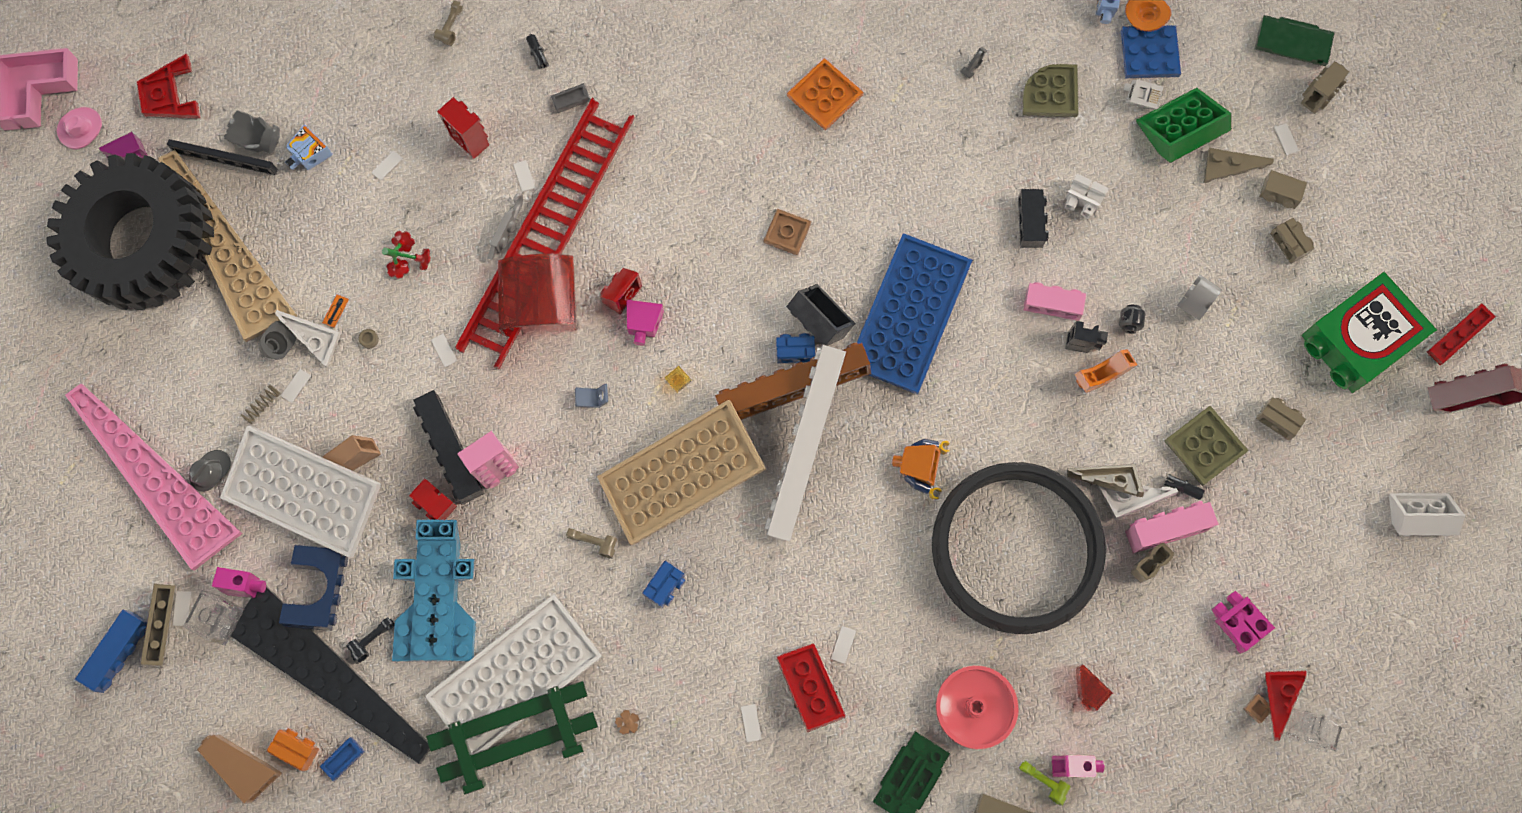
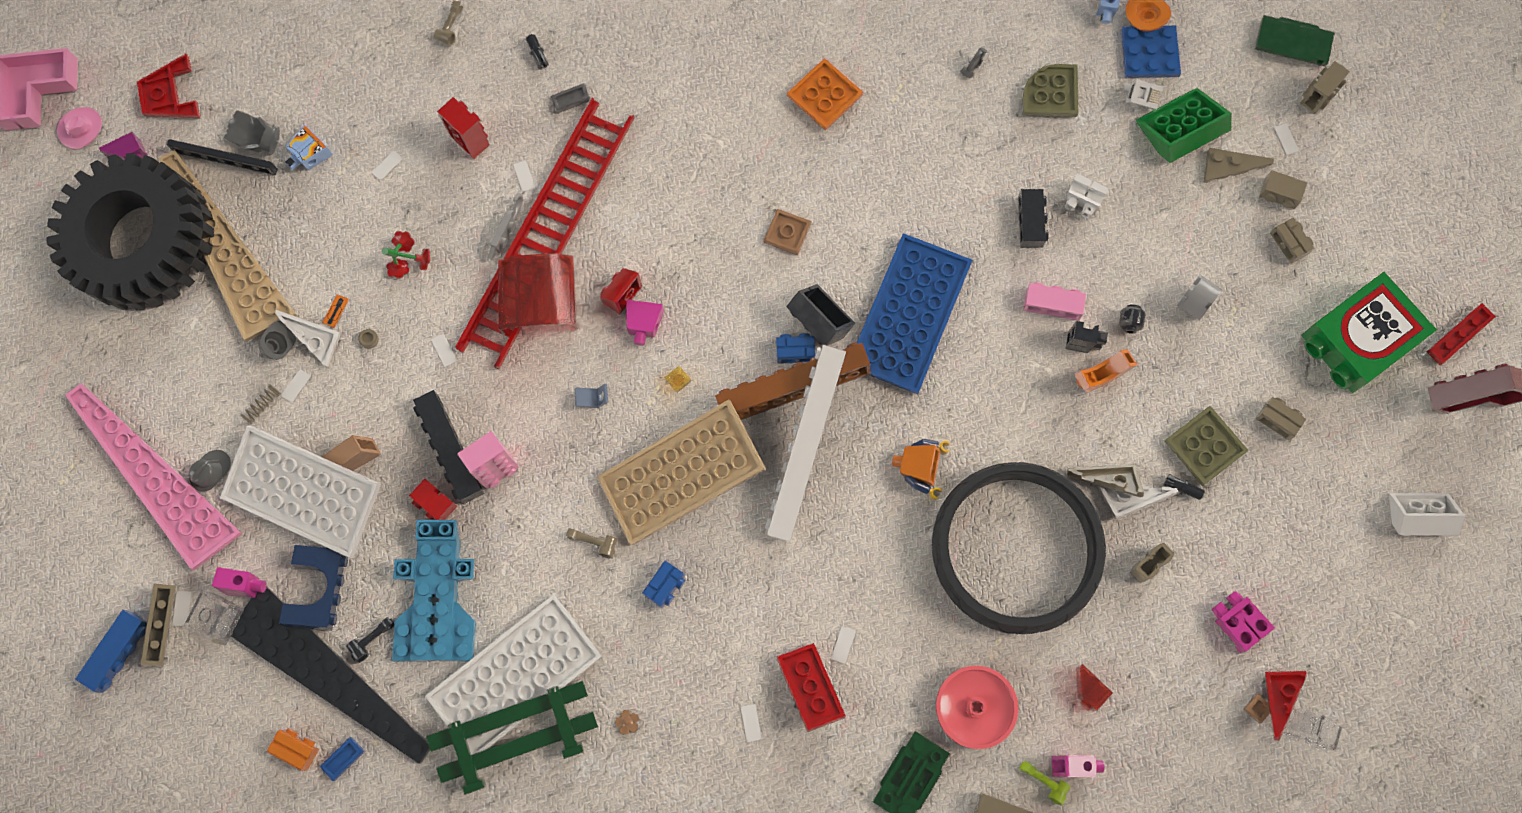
medium nougat slope [197,735,282,803] -> none
bright pink brick [1125,501,1219,554] -> none

